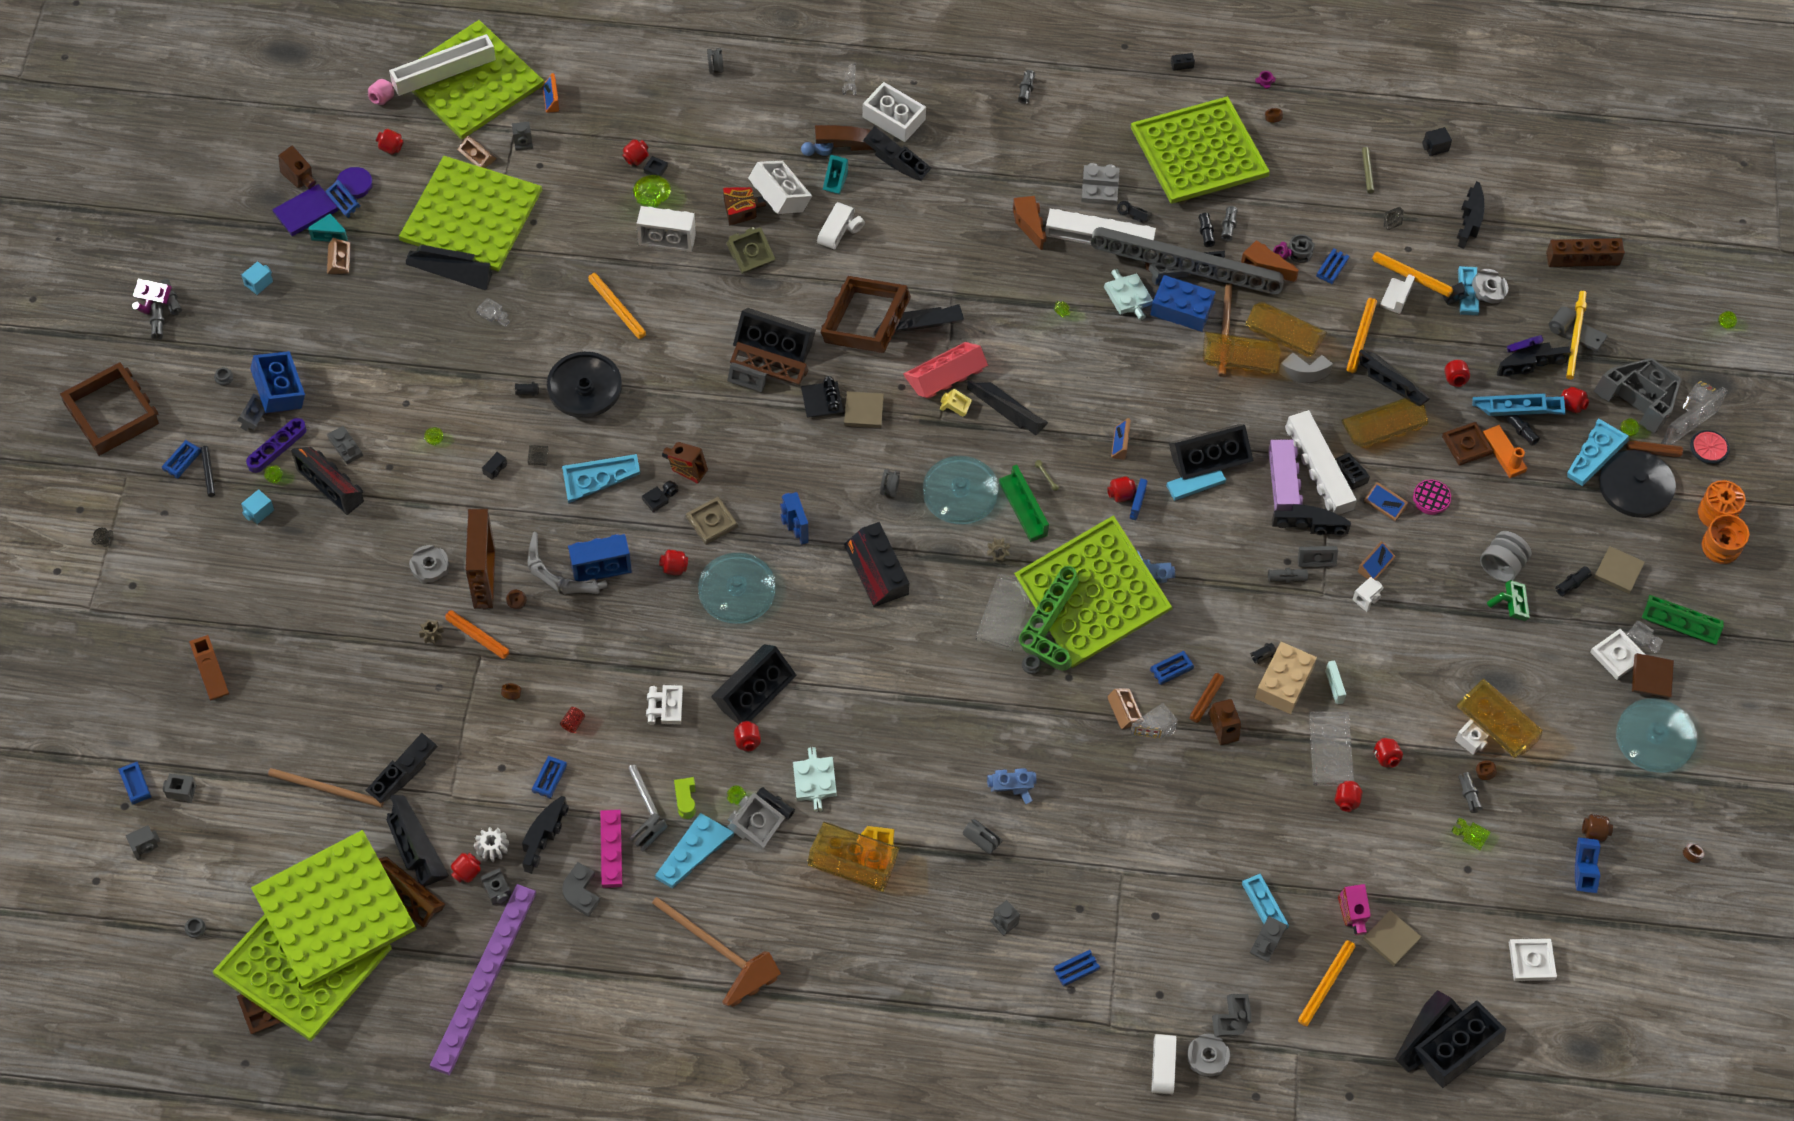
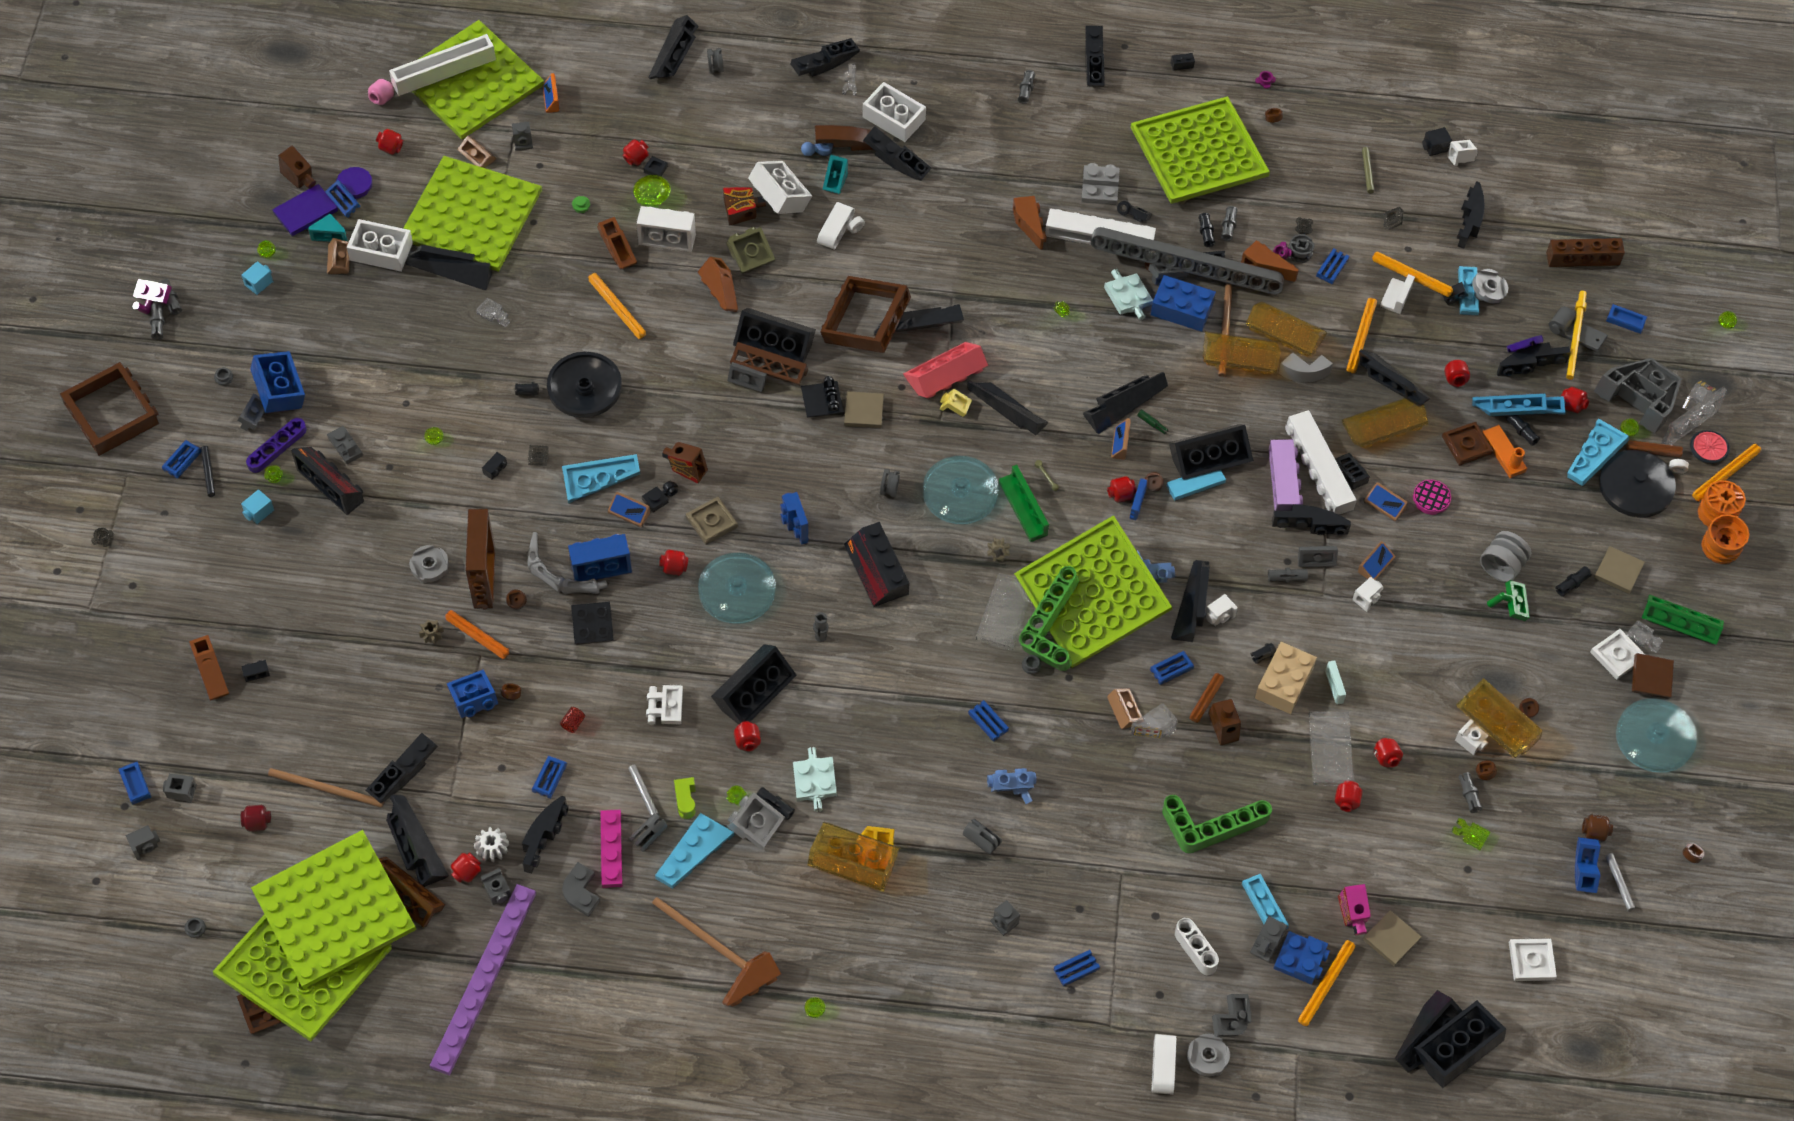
none -> black piece [241,660,270,682]
none -> dark red head [241,804,271,832]
none -> clear neon green plate [257,240,276,258]
none -> white brick [347,219,413,272]
none -> blue plate [446,669,498,718]
none -> black hinge [571,602,614,644]
none -> bright green plate [572,196,590,213]
none -> dark orange slope [597,217,637,270]
none -> slope [608,492,650,527]
none -> black wedge [648,15,699,79]
none -> dark orange slope [698,256,738,312]
none -> black slope [790,38,860,77]
none -> clear neon green plate [804,997,825,1018]
none -> dark grey pin [813,612,829,642]
none -> blue tile [968,700,1009,742]
none -> black wedge [1083,372,1168,434]
none -> black slope [1085,25,1105,87]
none -> dark green pin [1137,409,1168,434]
none -> reddish brown tile [1145,472,1164,492]
none -> bright green beam [1162,795,1272,853]
none -> black wedge [1171,560,1210,642]
none -> white beam [1175,918,1219,975]
none -> white brick [1205,594,1238,626]
none -> blue plate [1273,931,1330,985]
none -> clear smoke plate [1295,217,1313,235]
none -> white brick [1447,140,1477,166]
none -> reddish brown tile [1519,698,1539,718]
none -> light grey bar [1605,853,1635,911]
none -> blue tile [1606,304,1647,334]
none -> white tile [1669,459,1689,474]
none -> light orange axle [1692,444,1761,501]

